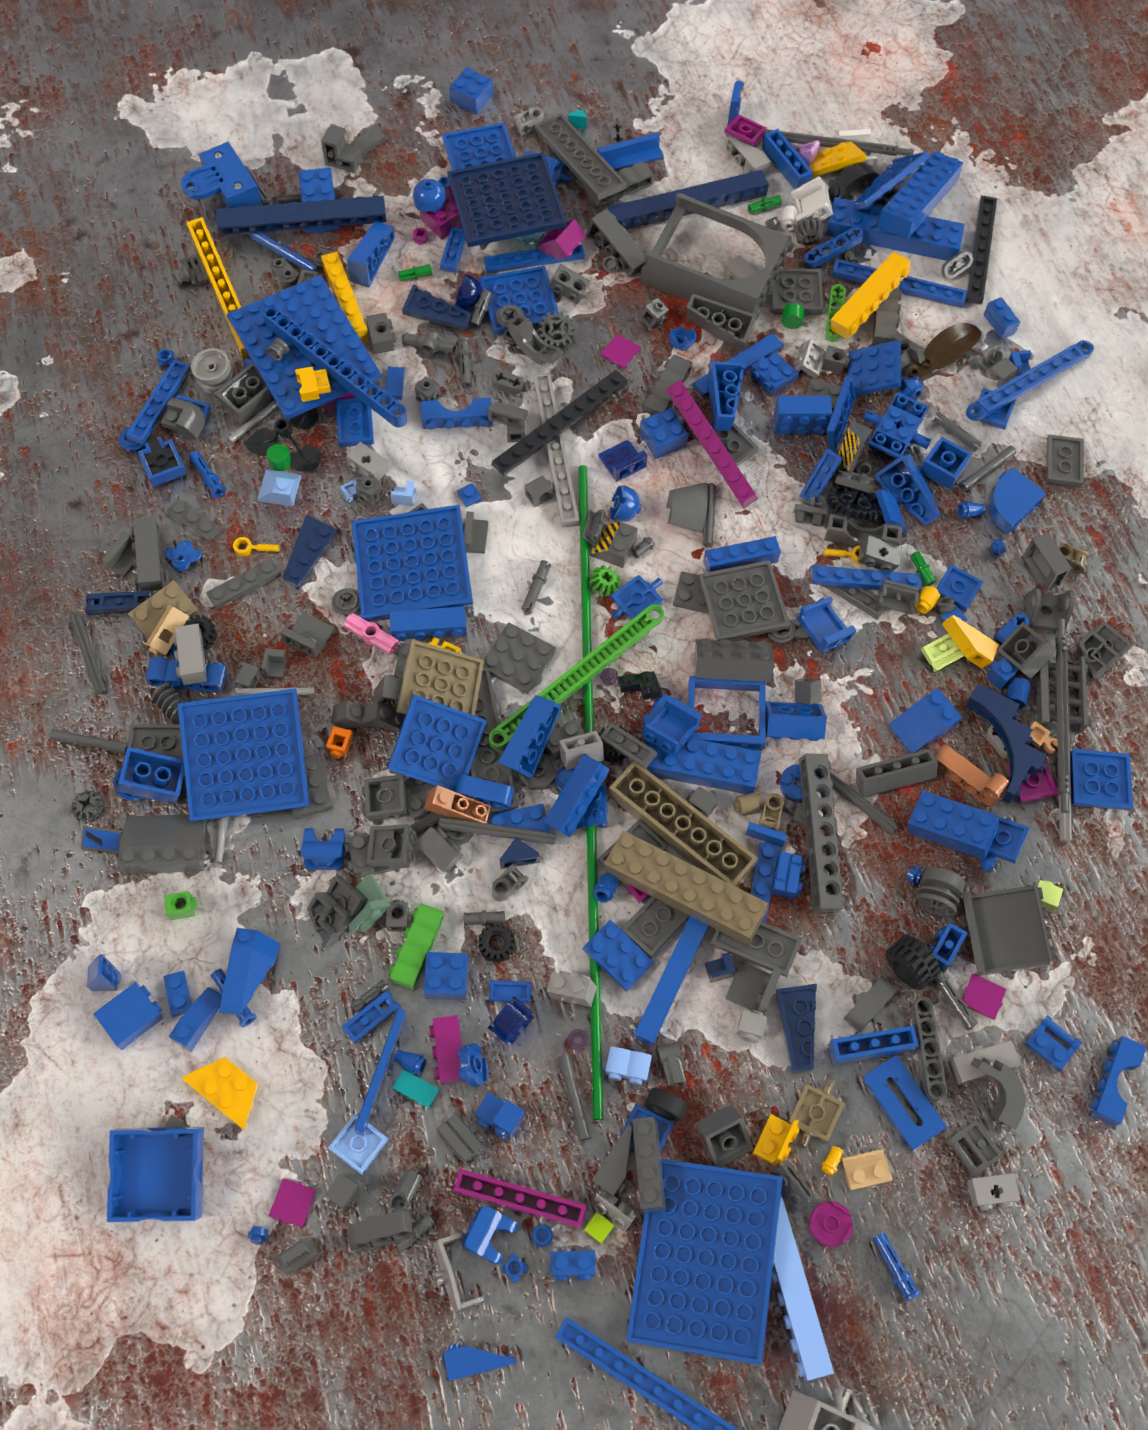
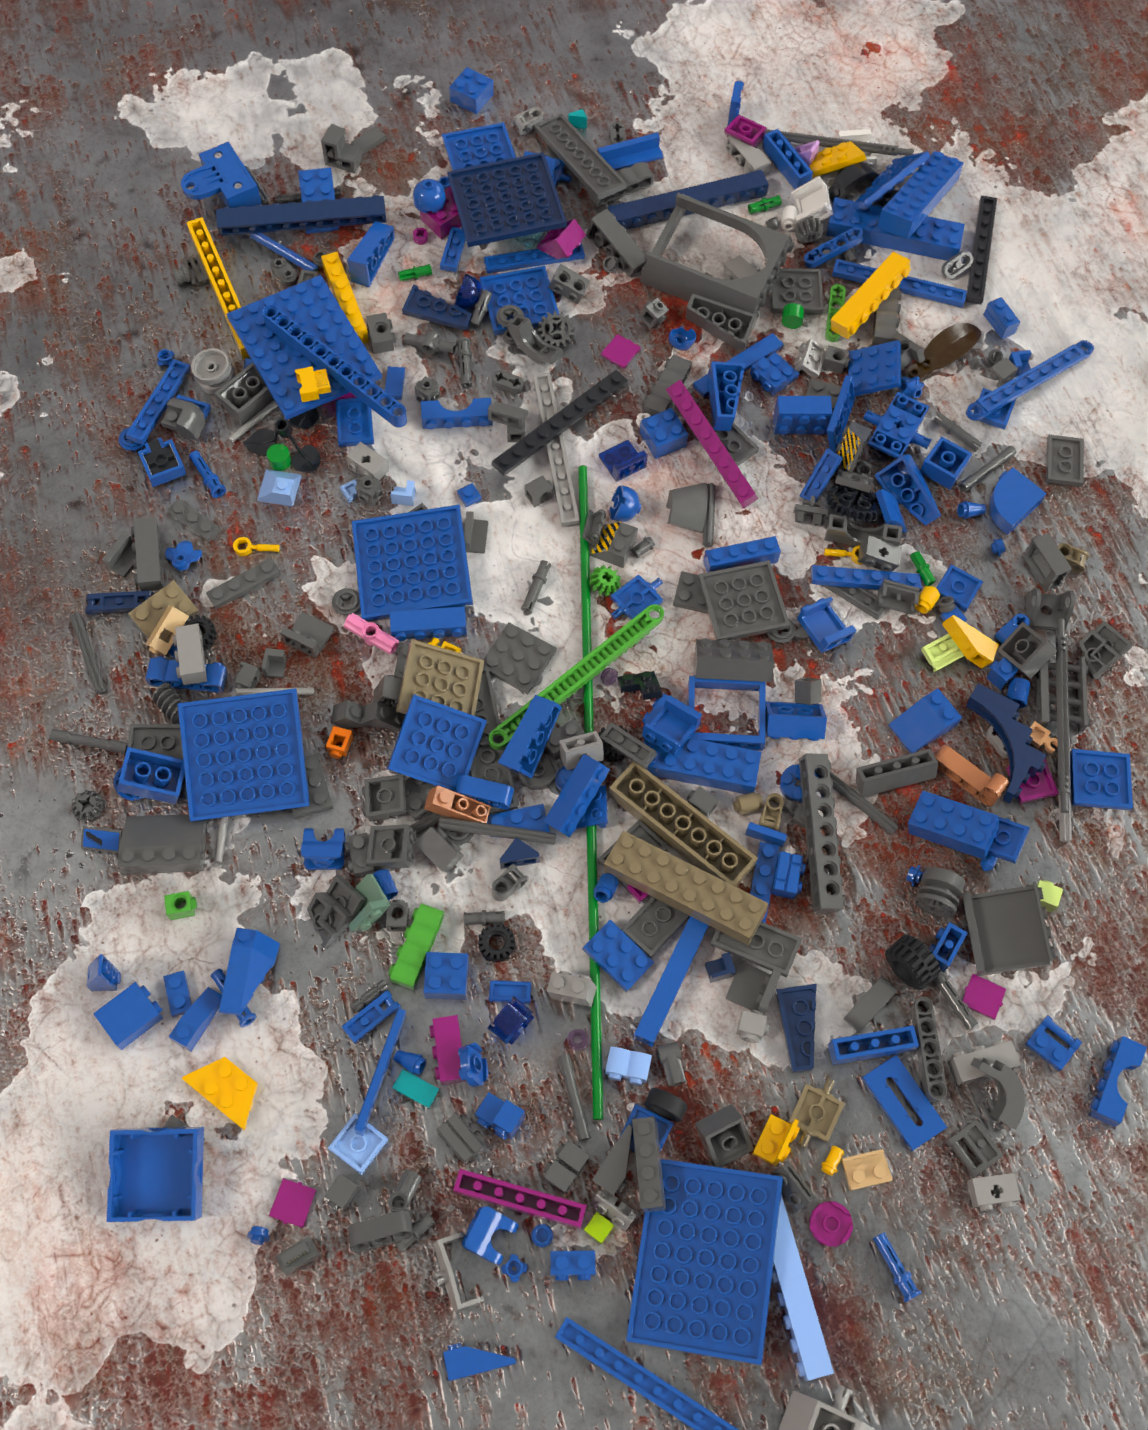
dark grey wheel [267,338,290,361] -> none
dark blue wing [282,514,338,589] -> none
none -> blue piece [373,869,398,900]
none -> dark grey piece [542,1140,590,1195]

